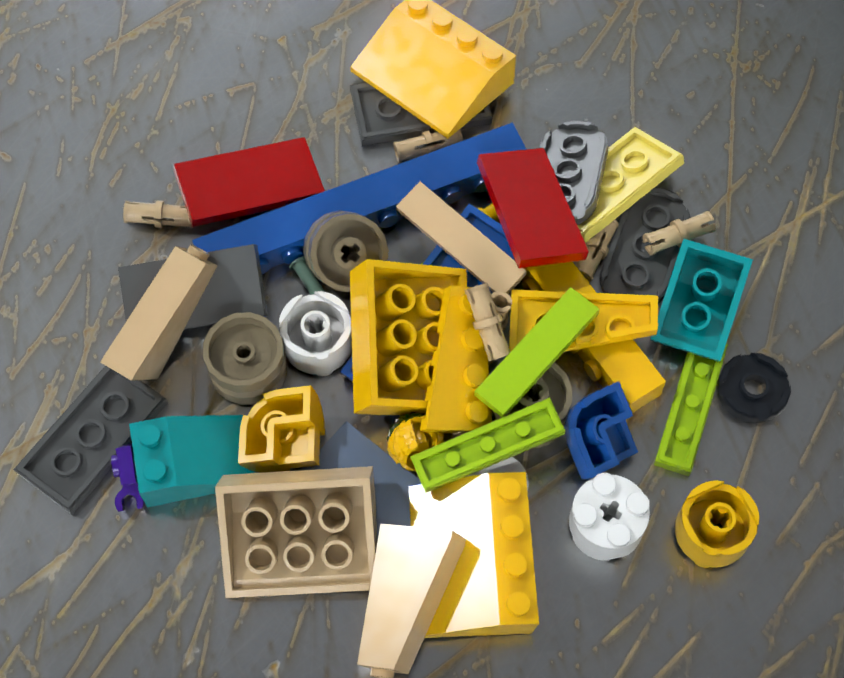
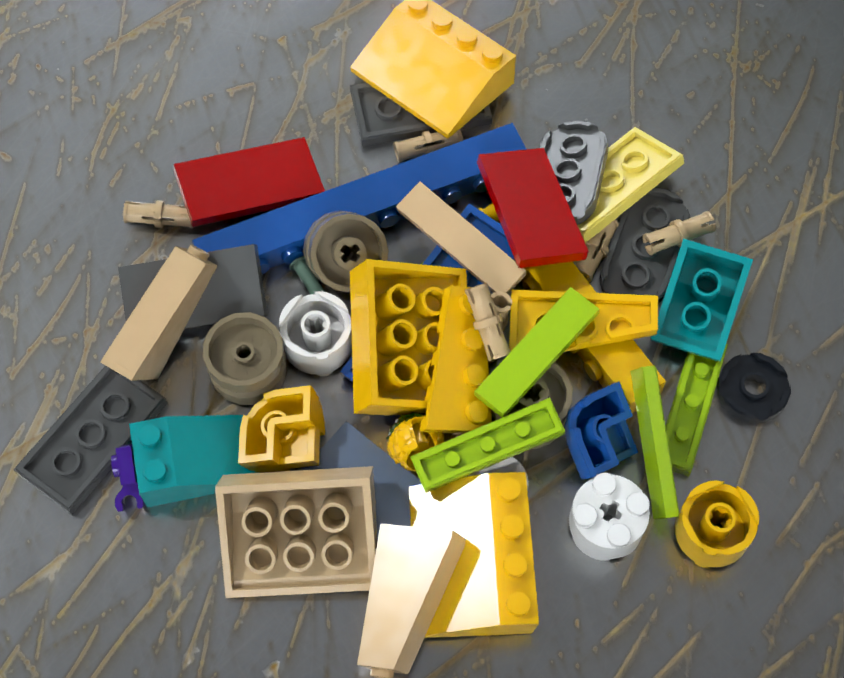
none -> lime tile [630,365,679,519]

